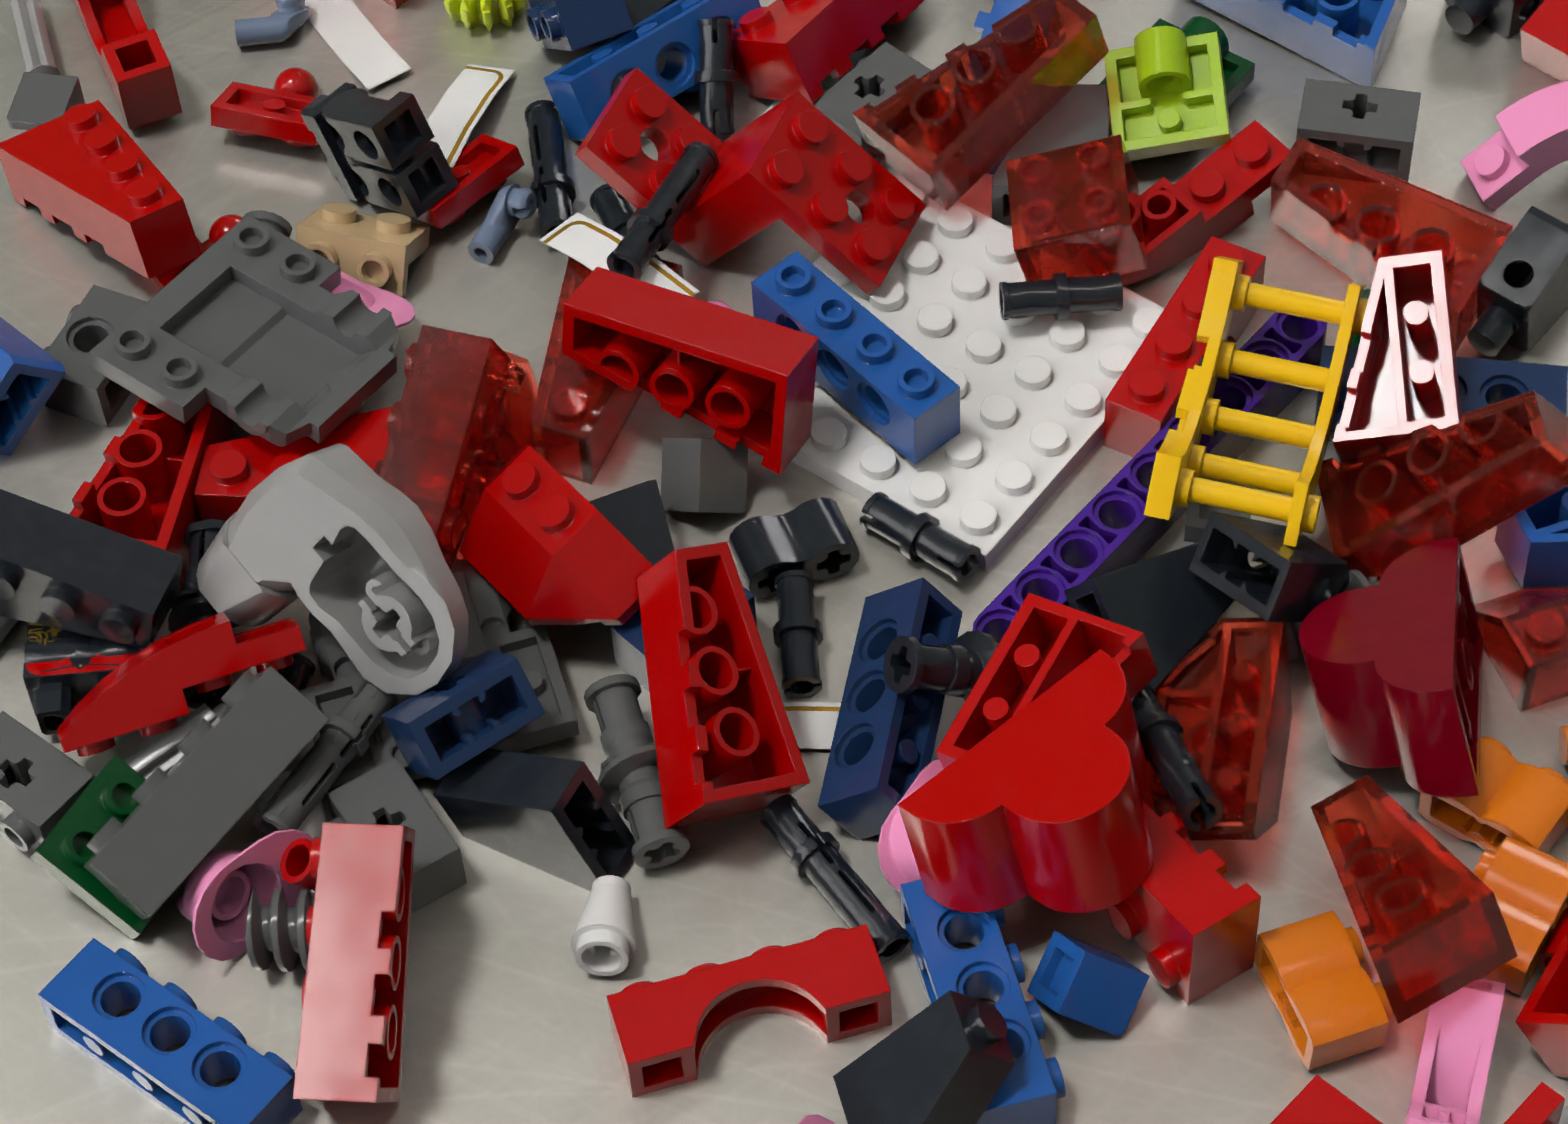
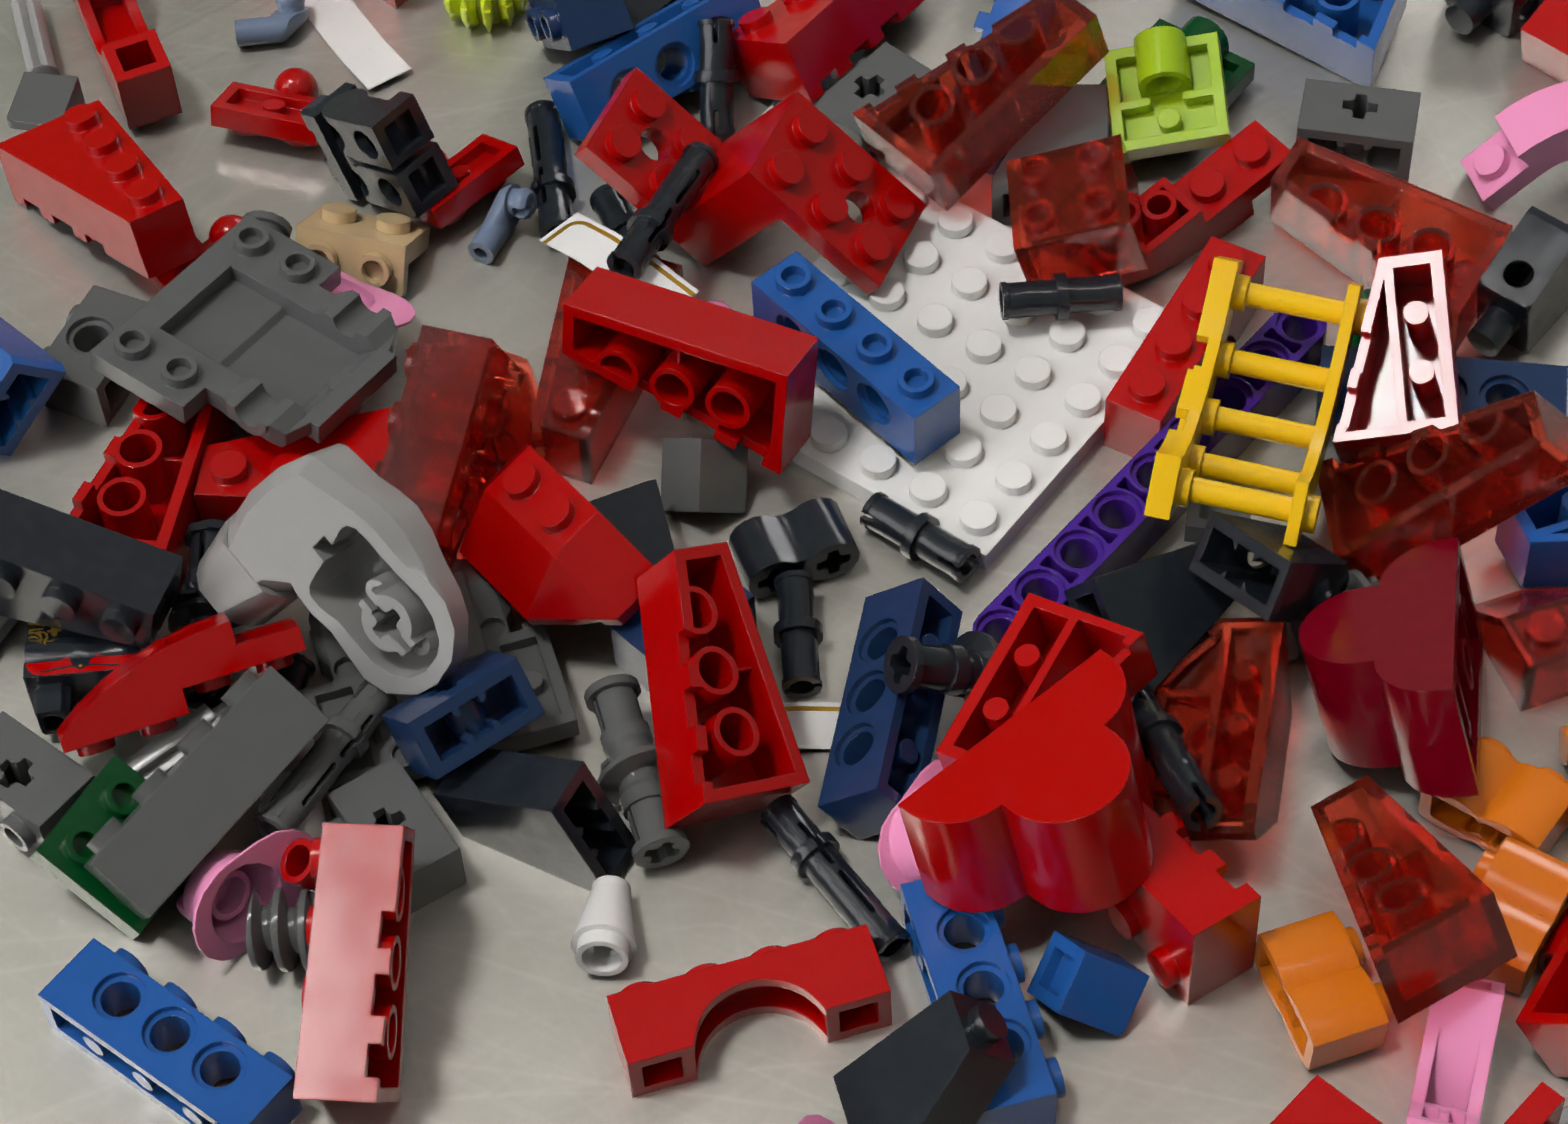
white sticker [427,64,515,168] -> none

